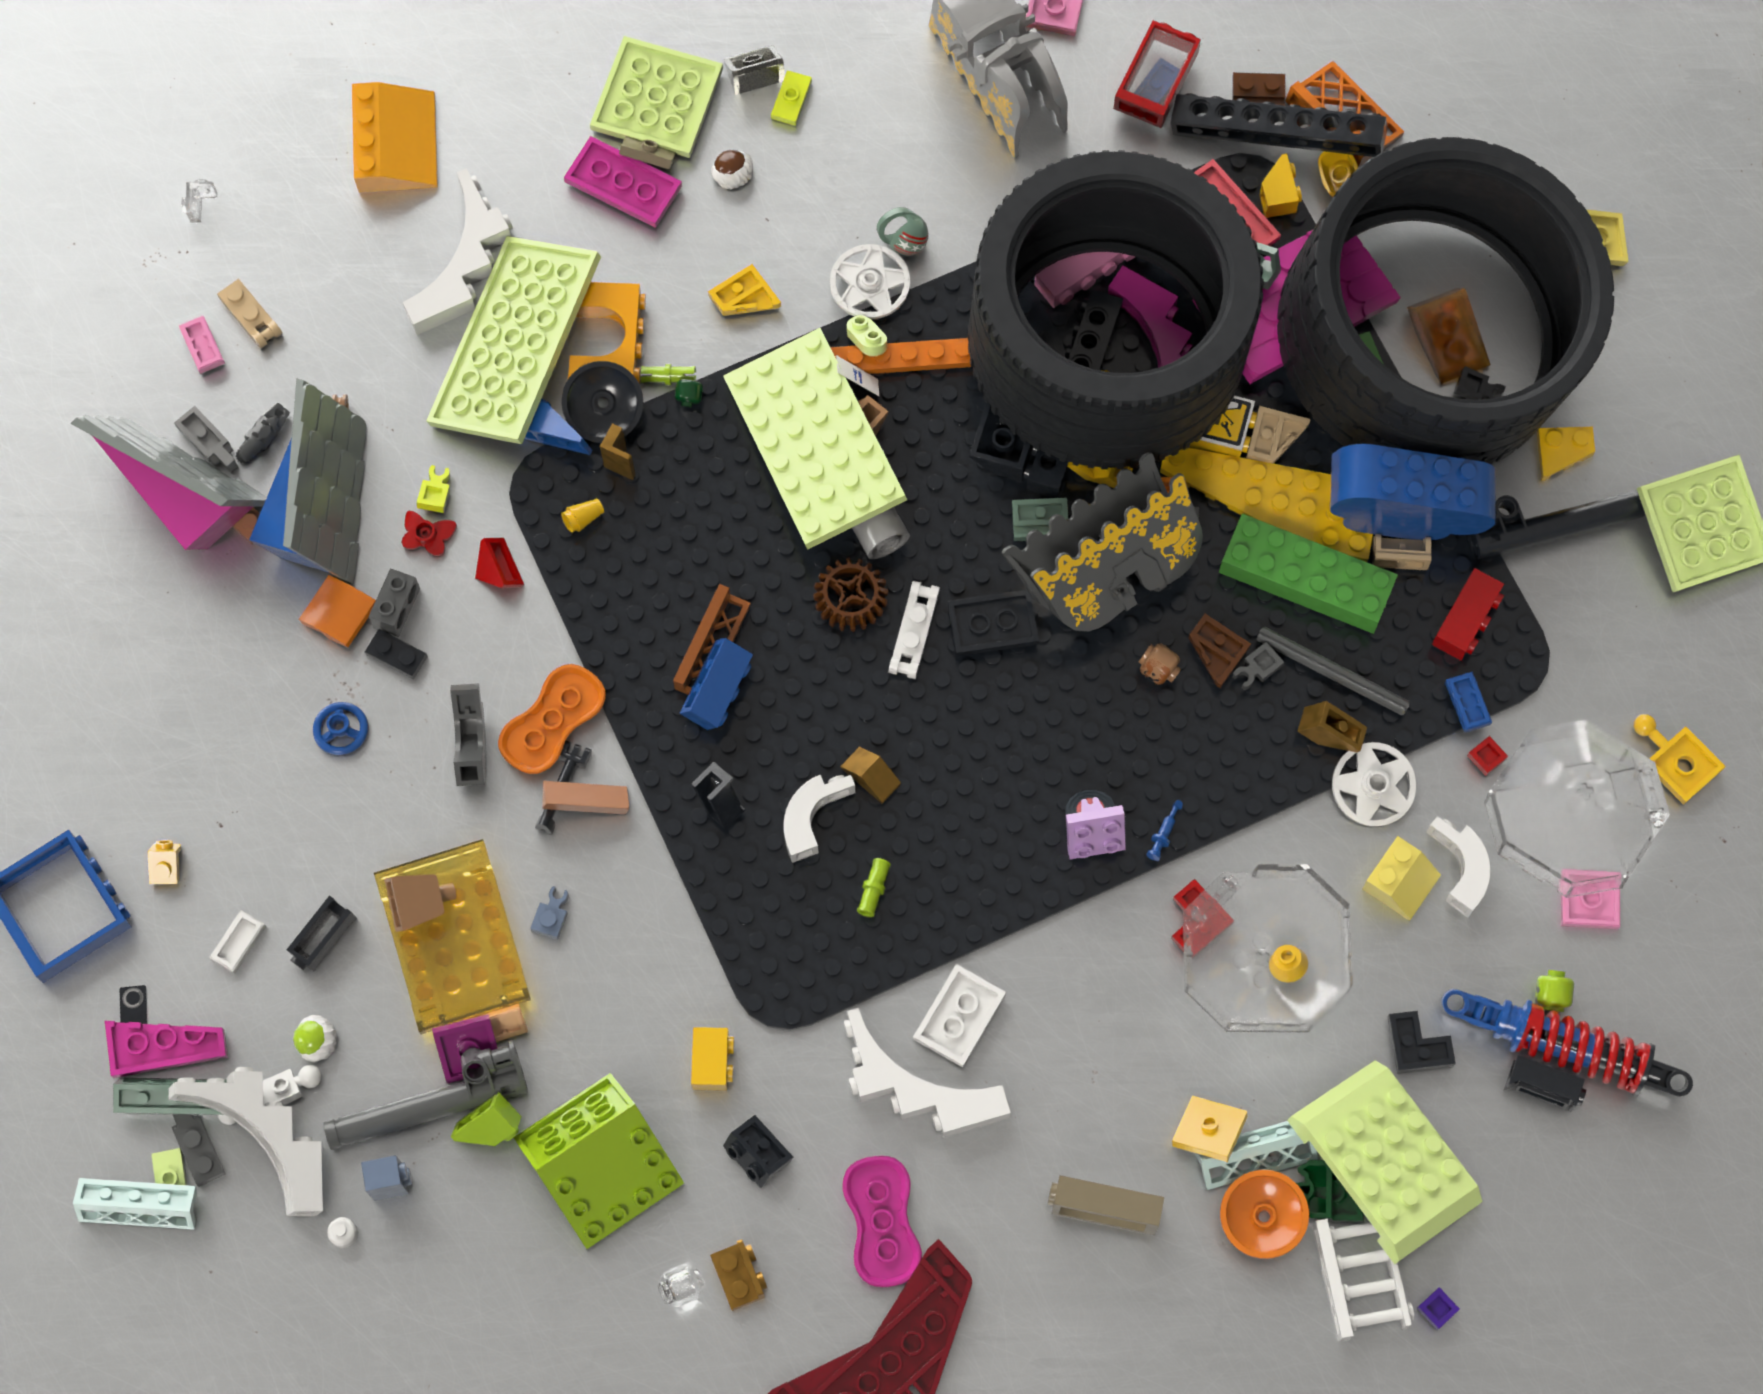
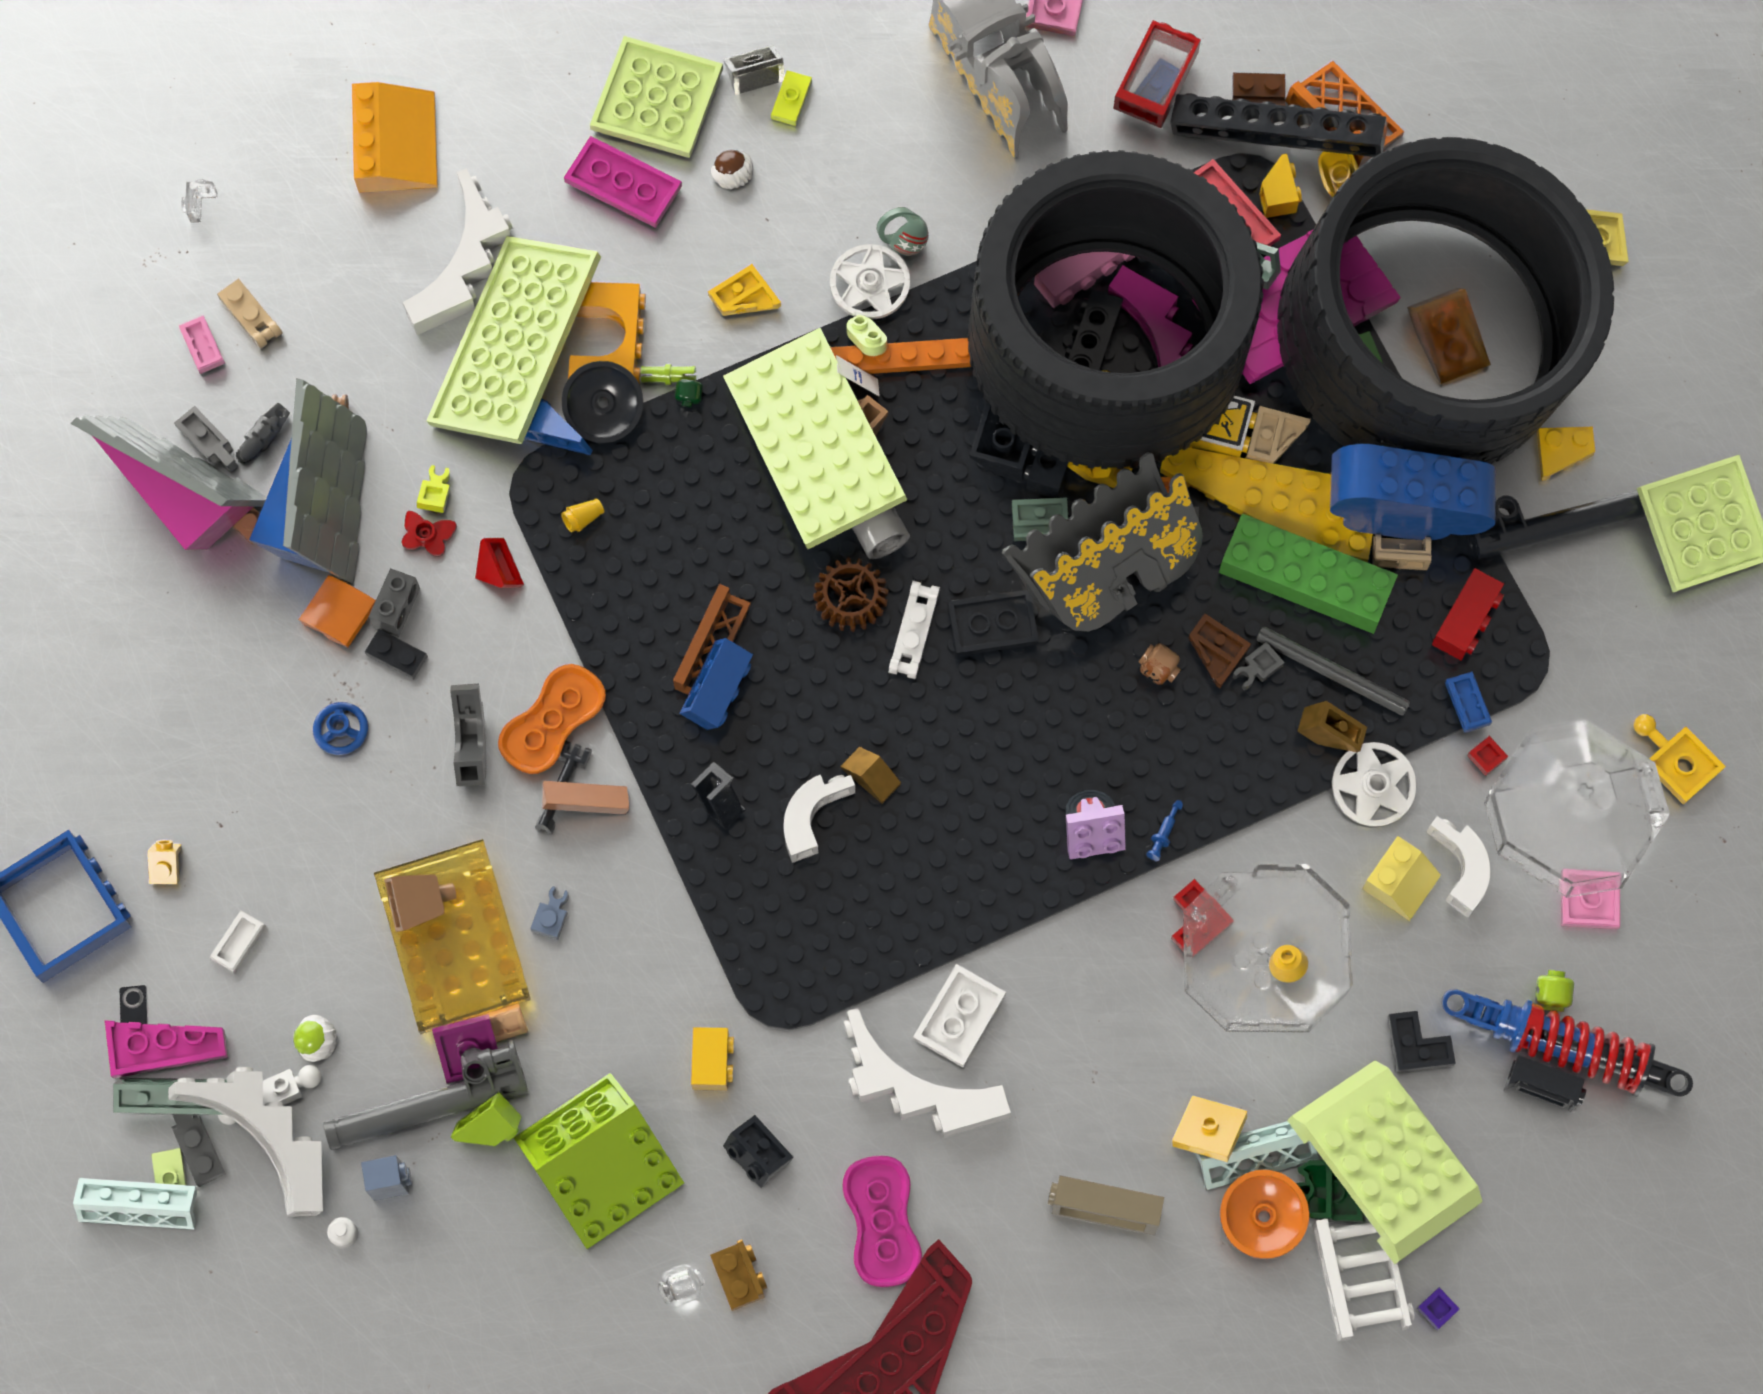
black window [286,895,357,972] -> none
pearl gold panel [600,423,636,480] -> none
dark tan plate [619,136,676,169] -> none
lime pin [857,858,891,917] -> none
black plate [1454,366,1506,400] -> none

